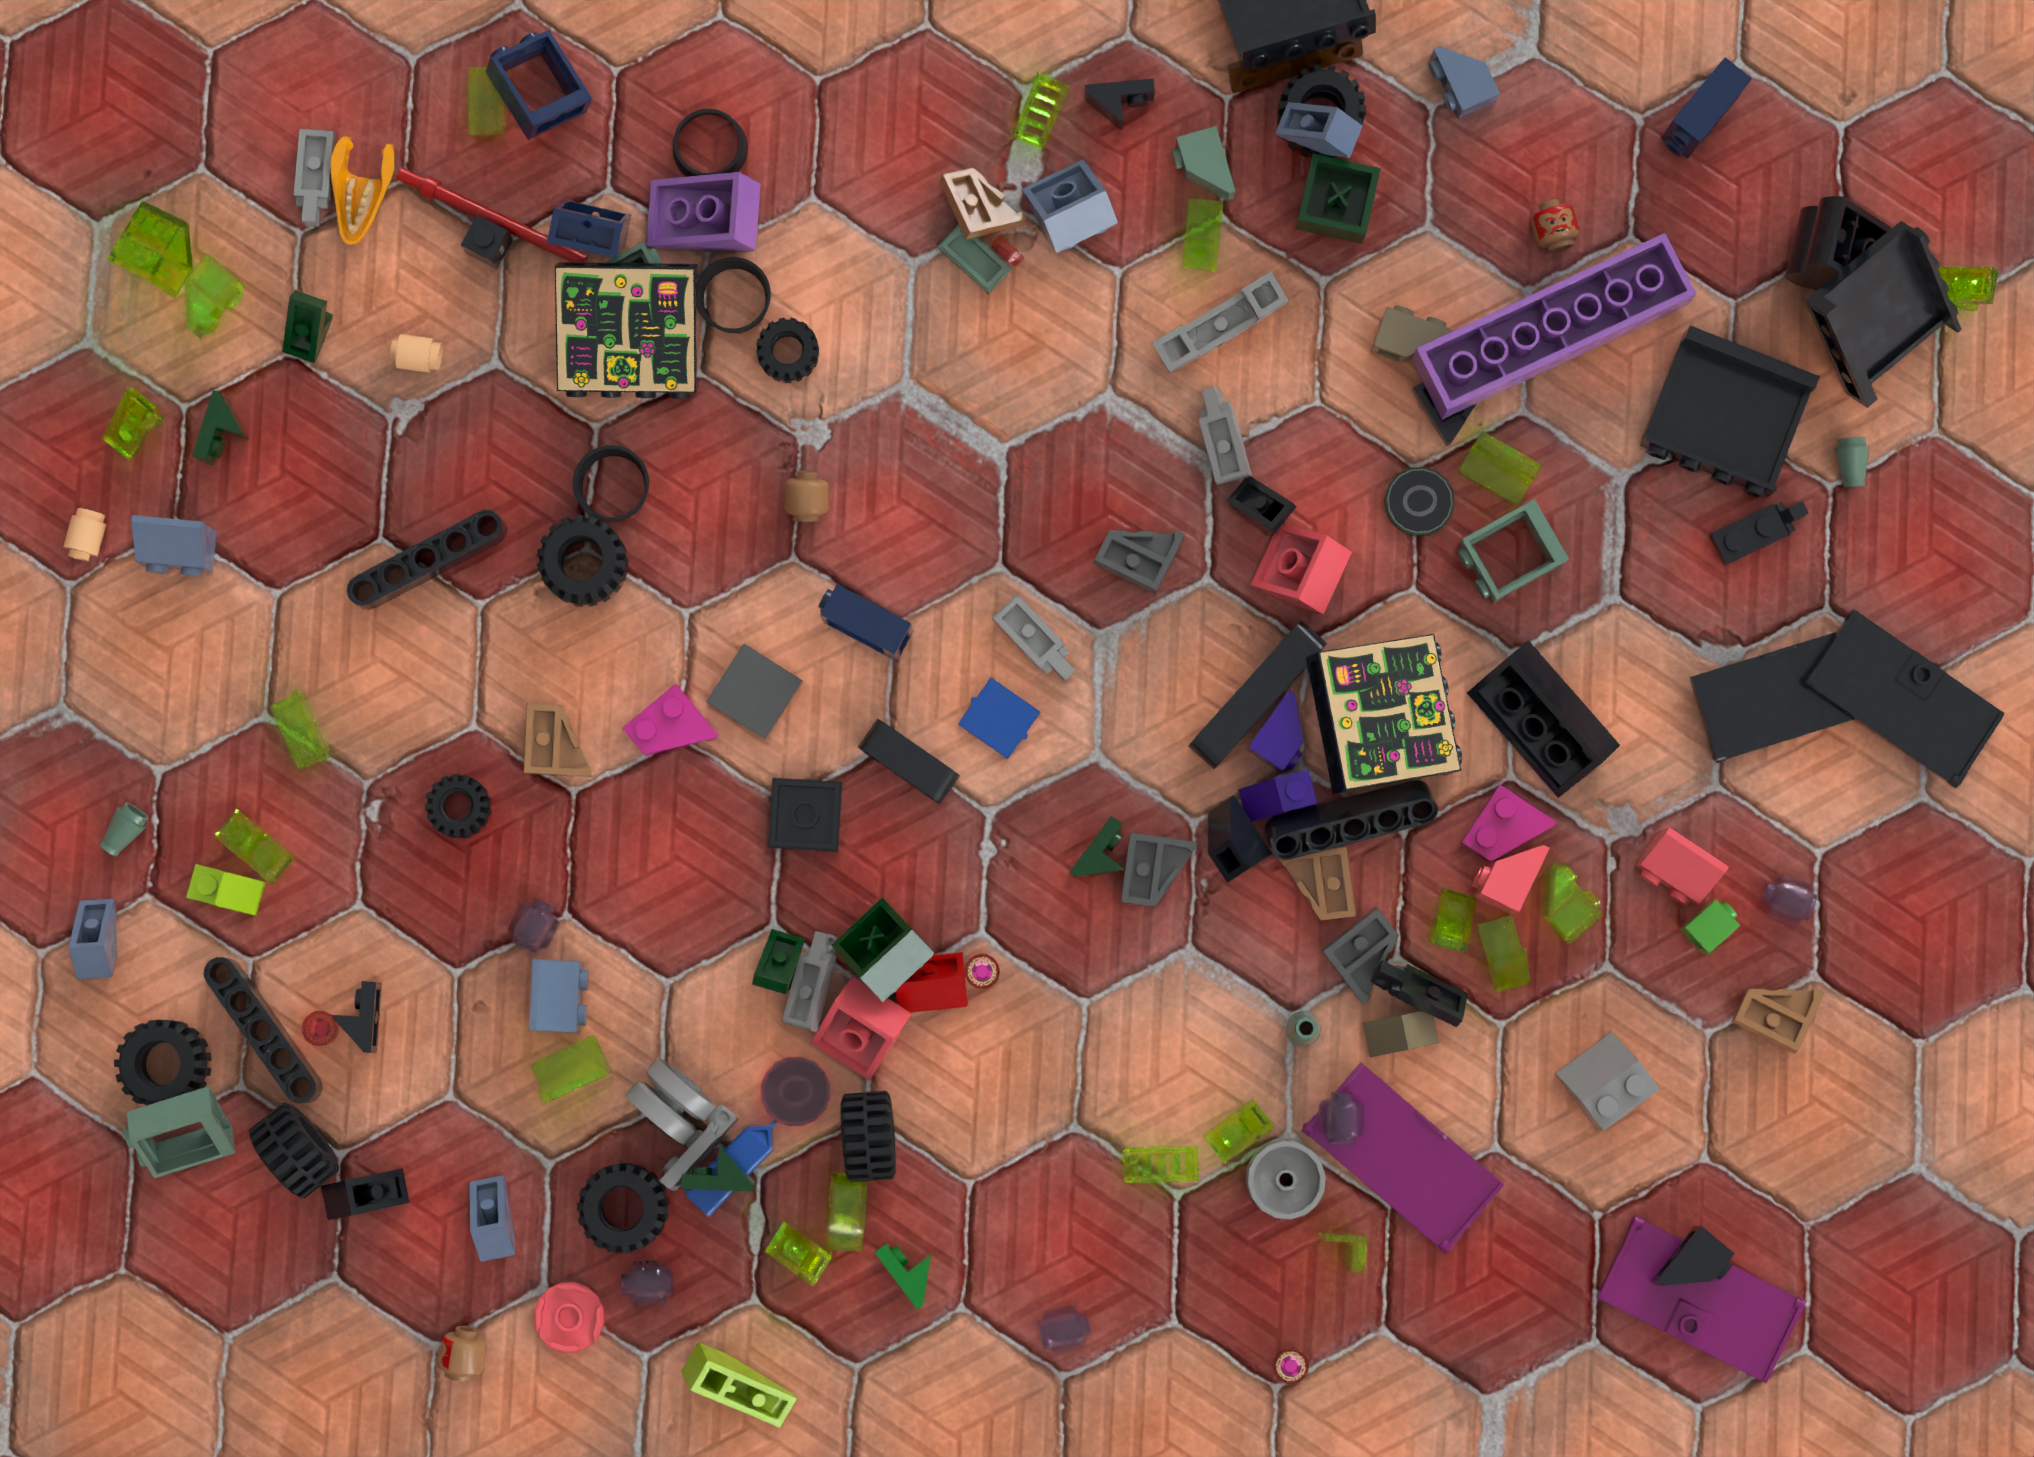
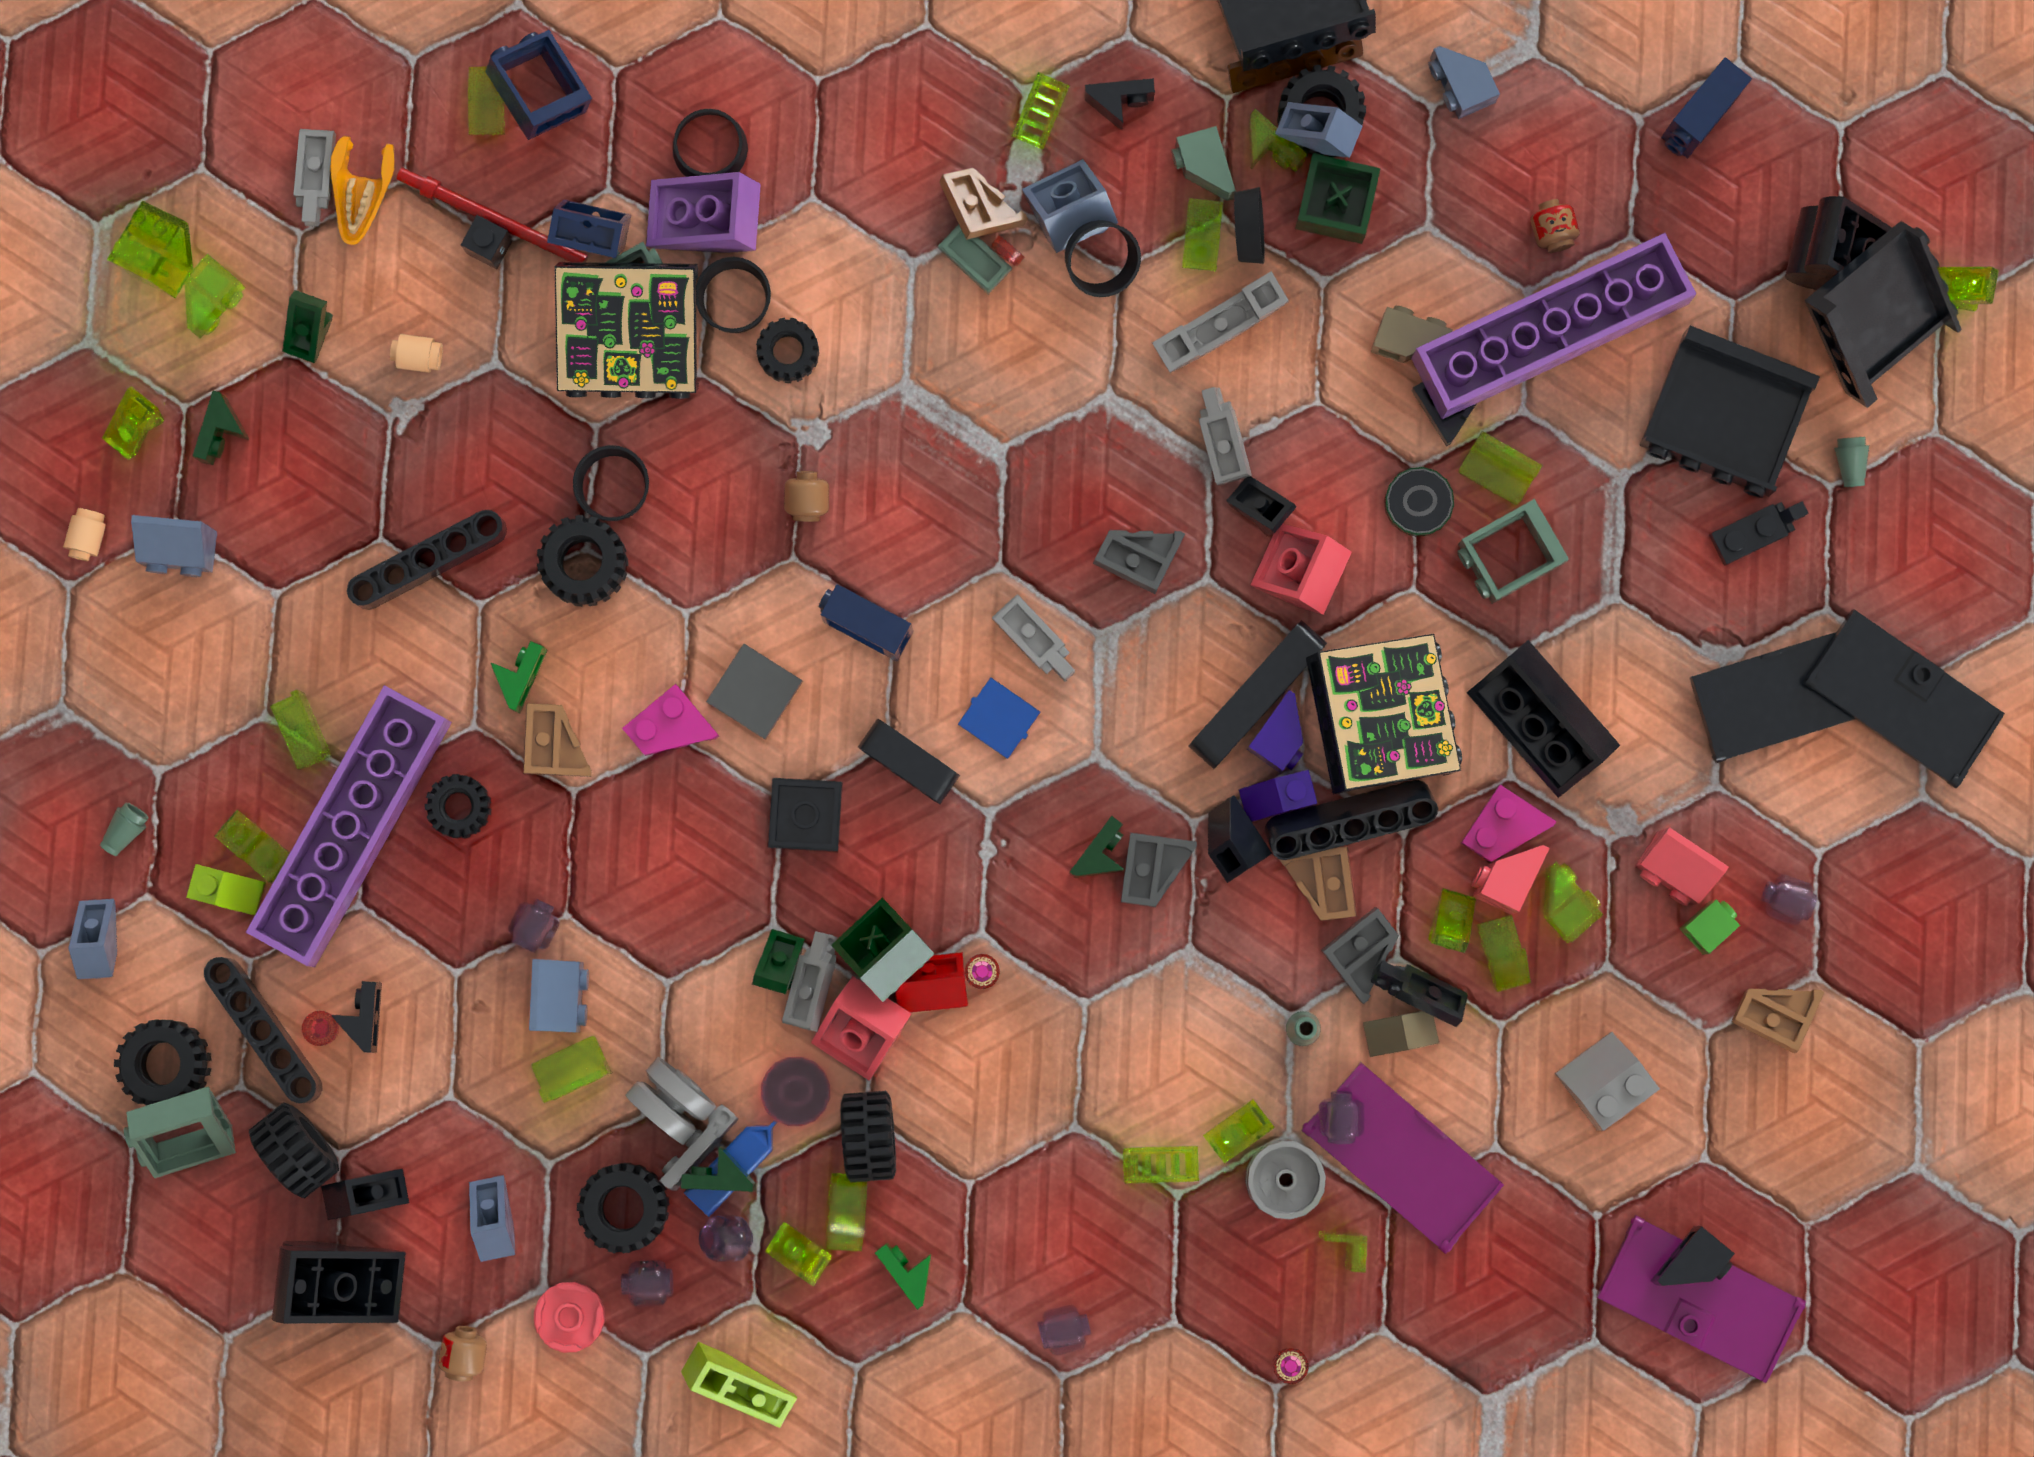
none -> medium lavender brick [246,685,452,967]
none -> black brick [272,1241,406,1324]
none -> green slope [491,641,548,714]
none -> clear purple head [699,1215,753,1262]
none -> black tyre [1065,220,1141,297]
none -> black tyre [1234,187,1265,264]
none -> clear neon green slope [1249,109,1307,172]

